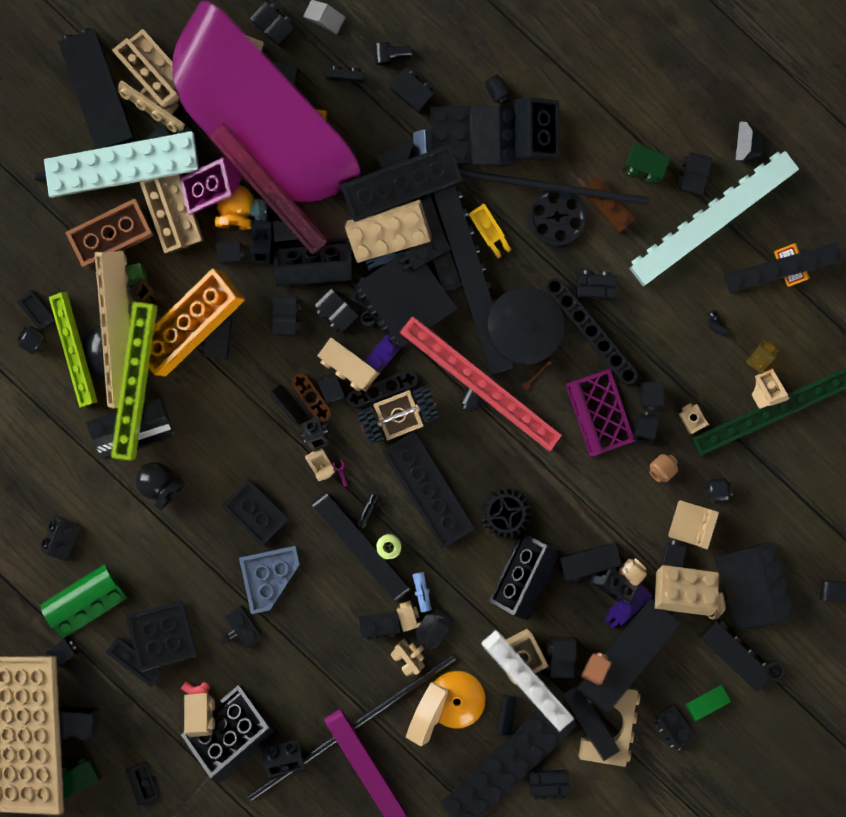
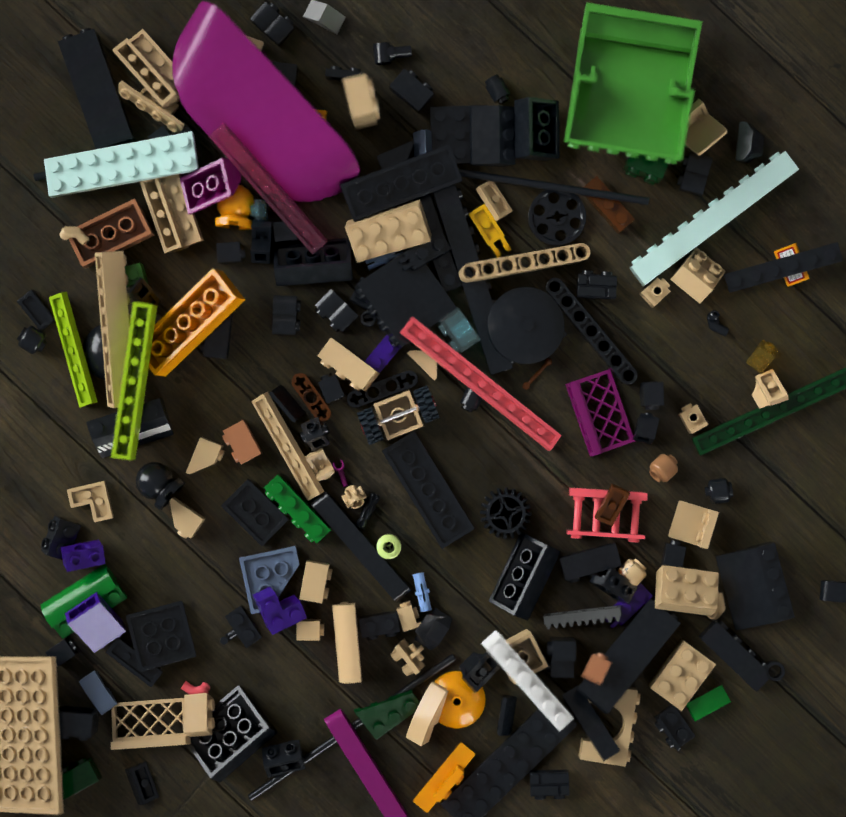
none -> tan arm [60,226,90,245]
none -> dark purple brick [61,539,106,572]
none -> brick [65,592,126,653]
none -> tan plate [67,481,114,522]
none -> sand blue slope [79,670,118,715]
none -> tan fence [111,698,191,750]
none -> tan slope [170,497,206,539]
none -> tan slope [186,437,225,474]
none -> nougat brick [222,420,263,464]
none -> tan plate [251,392,325,501]
none -> dark purple brick [253,587,307,635]
none -> green brick [264,474,332,543]
none -> tan brick [297,619,324,641]
none -> tan brick [299,560,333,603]
none -> tan brick [332,602,362,683]
none -> tan gear [341,485,367,509]
none -> tan brick [343,74,380,130]
none -> dark green wing [354,690,420,740]
none -> tan slope [407,350,437,381]
none -> light orange bracket [413,742,475,813]
none -> clear light blue brick [438,308,480,353]
none -> tan beam [459,243,590,283]
none -> black slope [459,652,502,693]
none -> tan plate [476,181,513,221]
none -> dark grey gear [543,605,622,629]
none -> bright green panel [564,3,702,164]
none -> coral fence [566,487,648,542]
none -> reddish brown plate [595,484,630,526]
none -> tan brick [640,277,671,308]
none -> tan brick [648,639,716,711]
none -> tan slope [670,247,726,303]
none -> tan bracket [685,99,727,155]

